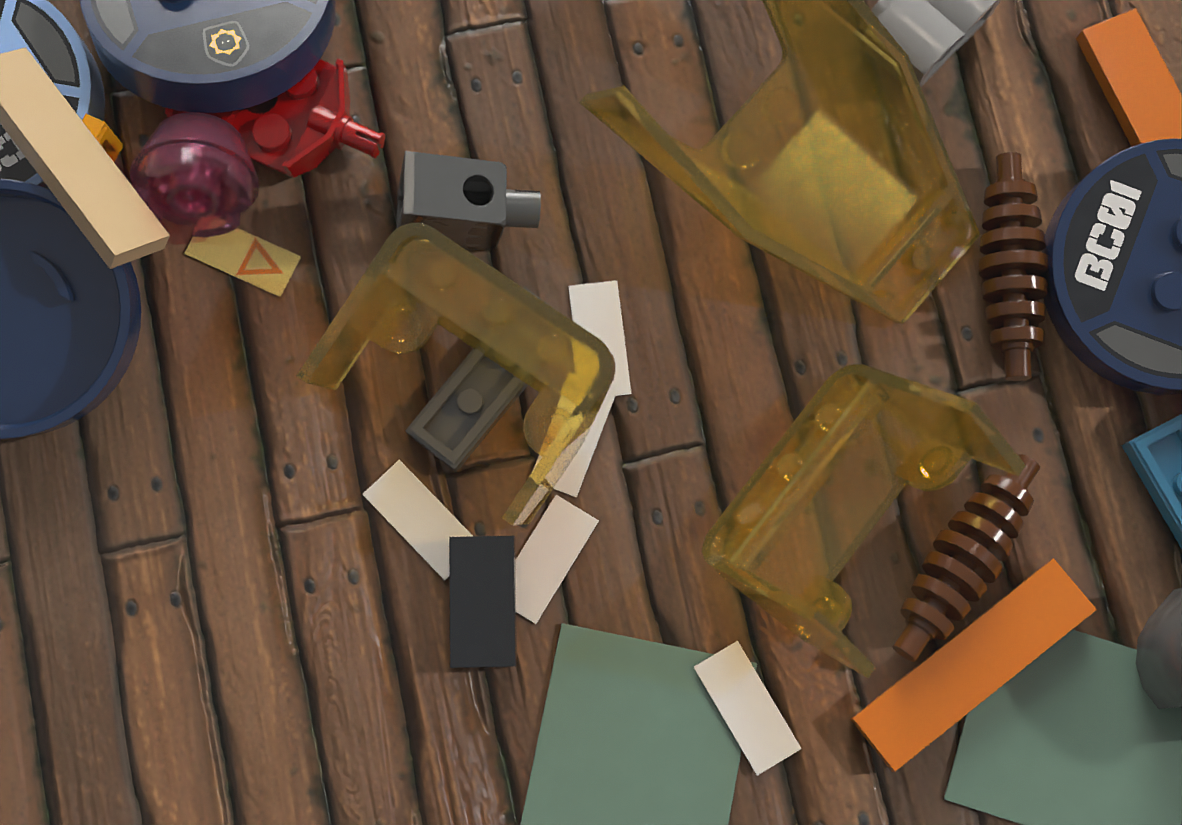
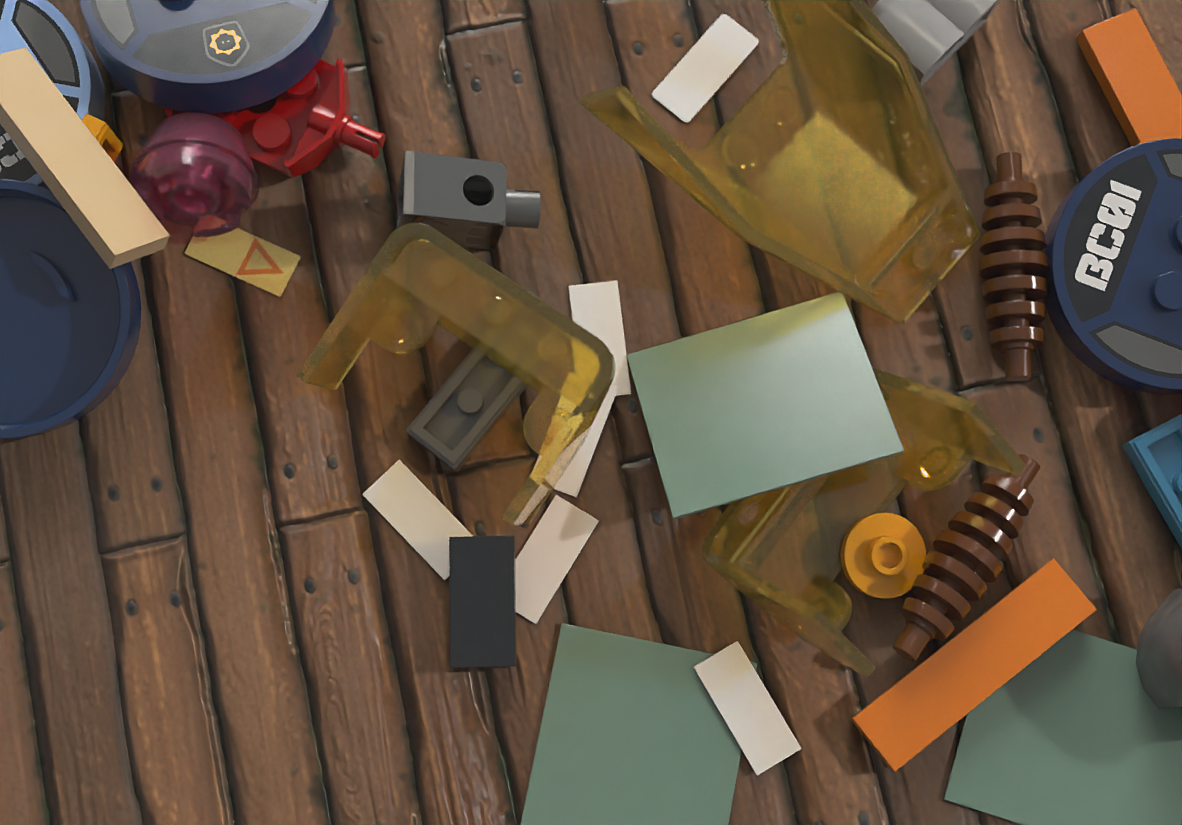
none -> sand green piece [626,291,904,519]
none -> white sticker [652,14,759,123]
none -> light orange piece [840,513,926,599]

